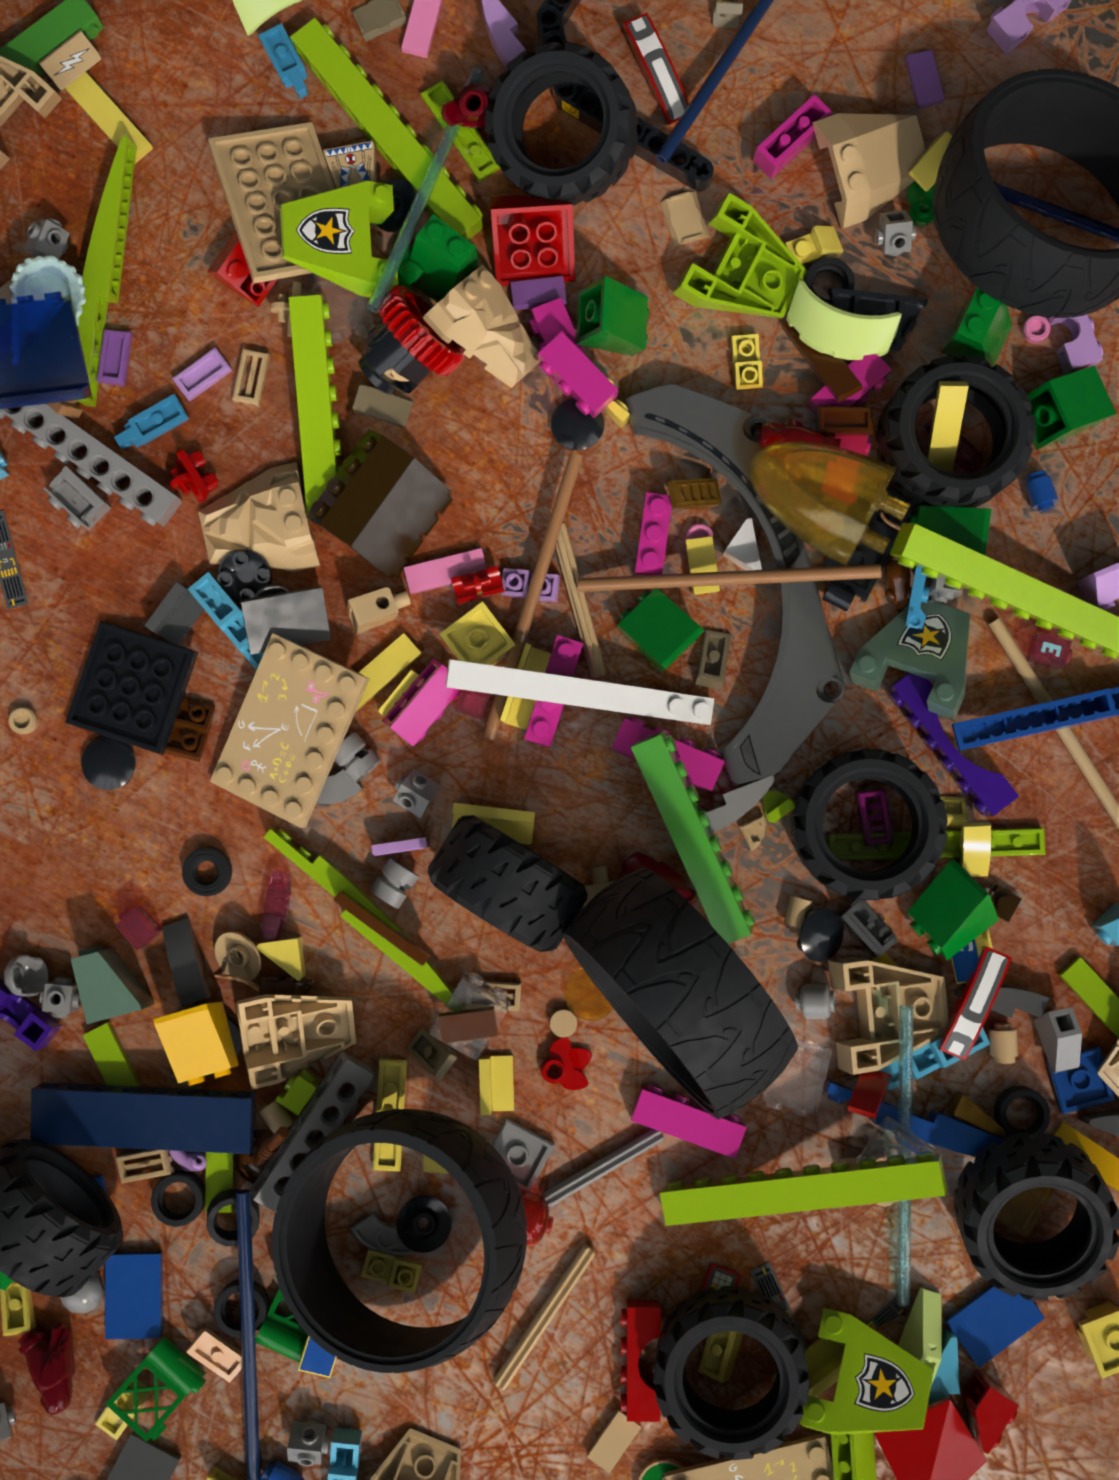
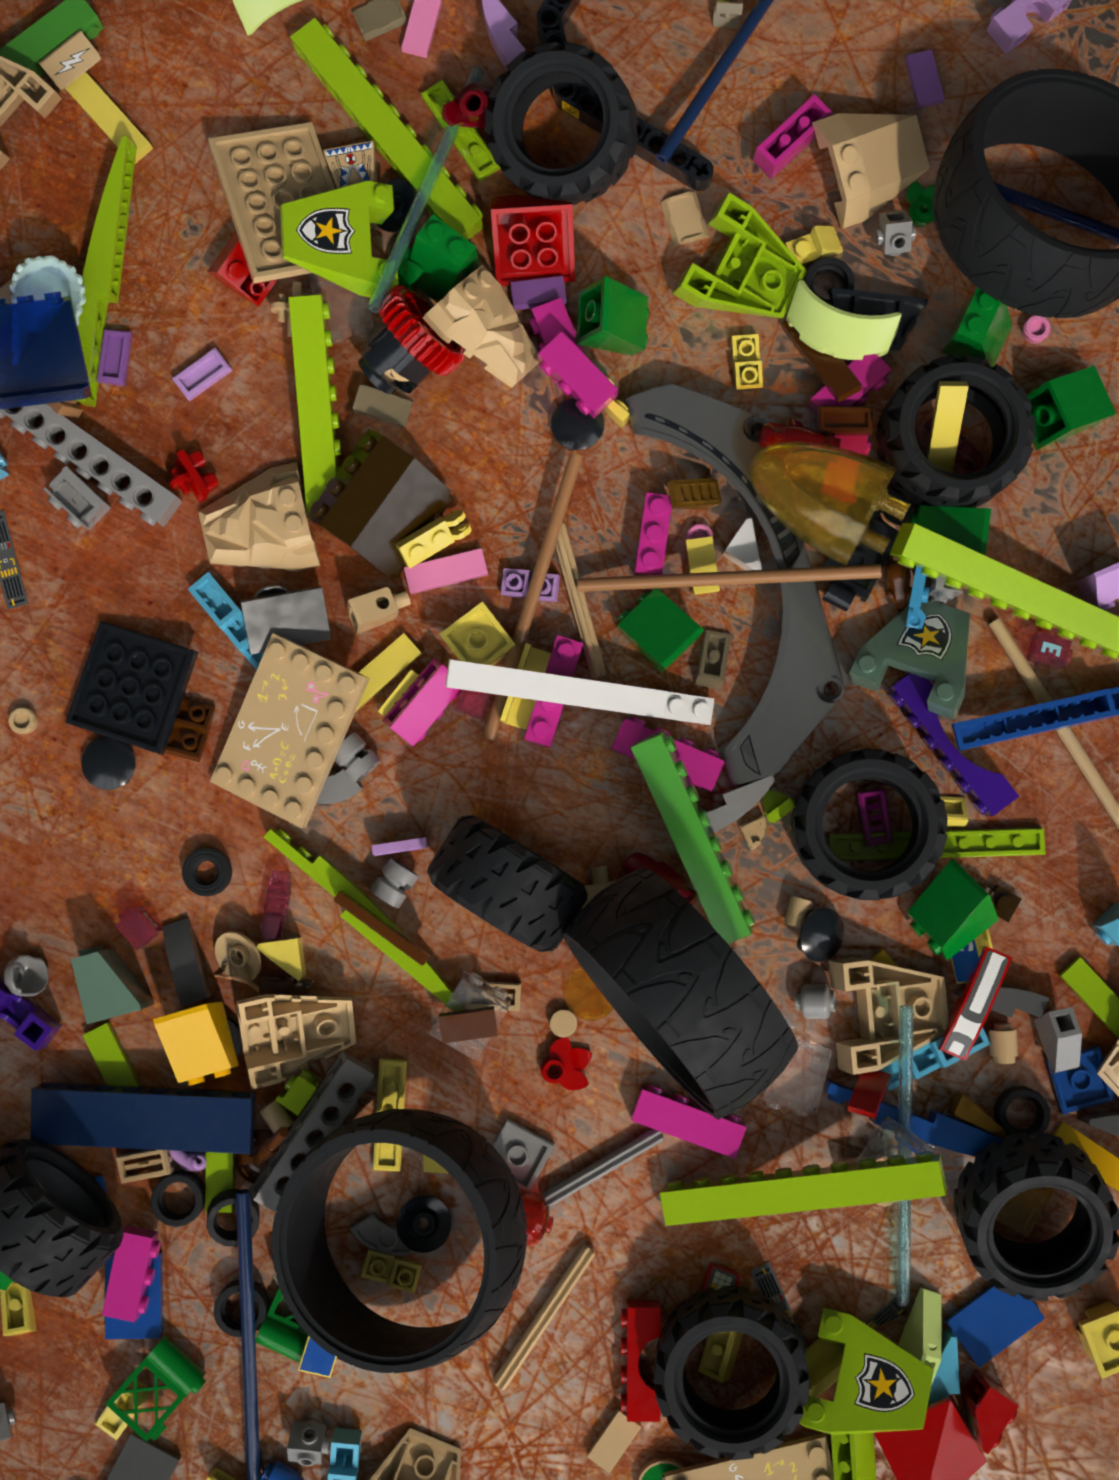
dark red animal [18,1323,75,1415] -> none
light grey brick [23,218,70,260] -> none
light grey brick [39,977,81,1018] -> none
light grey hair [60,1271,104,1313] -> none
dark azure hinge [114,394,189,450] -> none
dark grey panel [144,582,204,645] -> none
light nougat plate [186,1328,242,1383] -> none
black dish [217,549,272,601] -> none
tan tile [232,348,270,407] -> none
dark azure hinge [258,23,309,99] -> none
light grey brick [393,768,441,818] -> none
dark tan slope [406,1027,457,1080] -> none
red hips [451,565,505,605] -> none
light yellow panel [452,803,535,844] -> none
light yellow panel [479,1055,514,1115] -> none
slope [623,12,689,125] -> none
dark grey hinge [838,899,897,958] -> none
light yellow slope [908,131,952,192] -> none
light yellow slope [959,822,991,877] -> none
blue brick [1024,470,1059,512] -> none
lavender arch [1045,314,1103,375] -> none
none -> dark pink brick [102,1225,161,1322]
none -> light yellow hinge [396,509,472,569]

